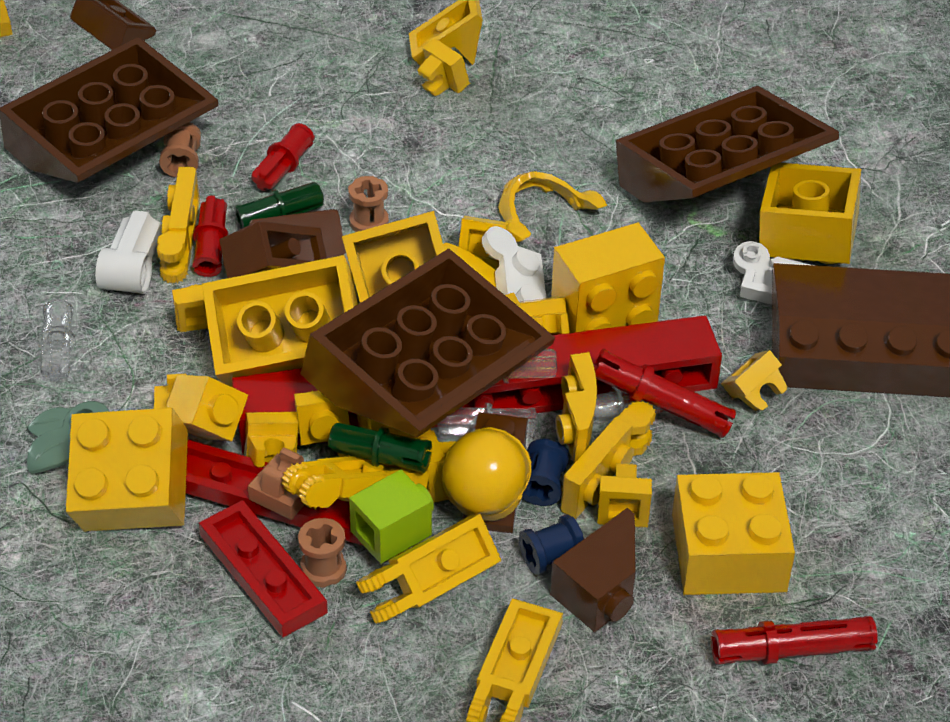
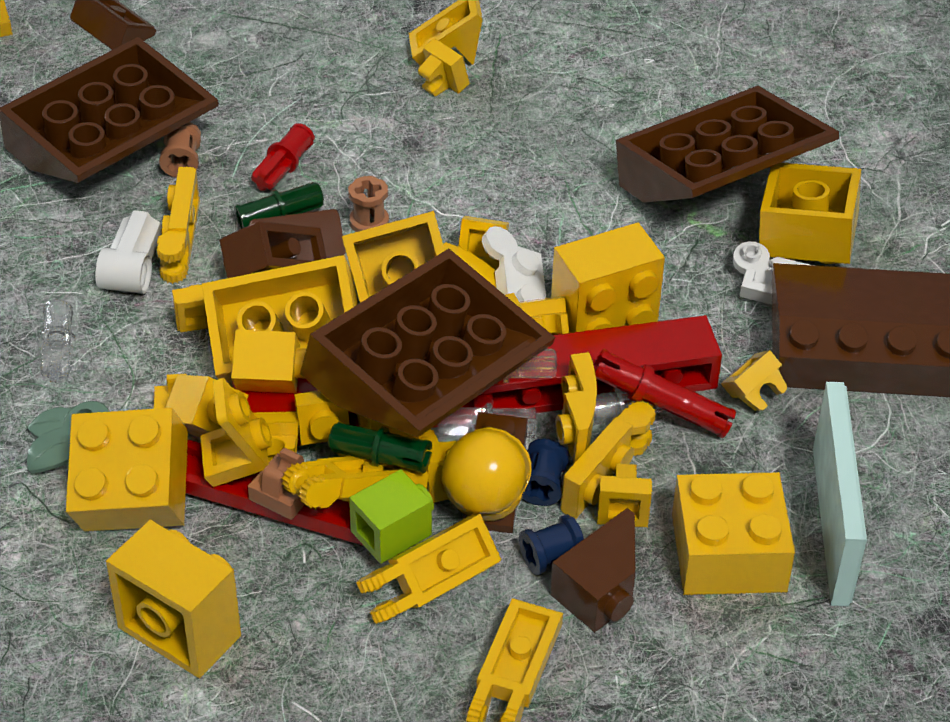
red axle [192,195,229,277] -> none
red plate [198,500,328,638] -> none
nougat bush [298,518,347,588] -> none
yellow helmet [498,171,607,242] -> none
red pin [711,615,878,665] -> none
none -> yellow brick [106,520,241,679]
none -> yellow bracket [200,378,272,487]
none -> yellow brick [231,329,306,393]
none -> light aqua tile [813,382,867,606]

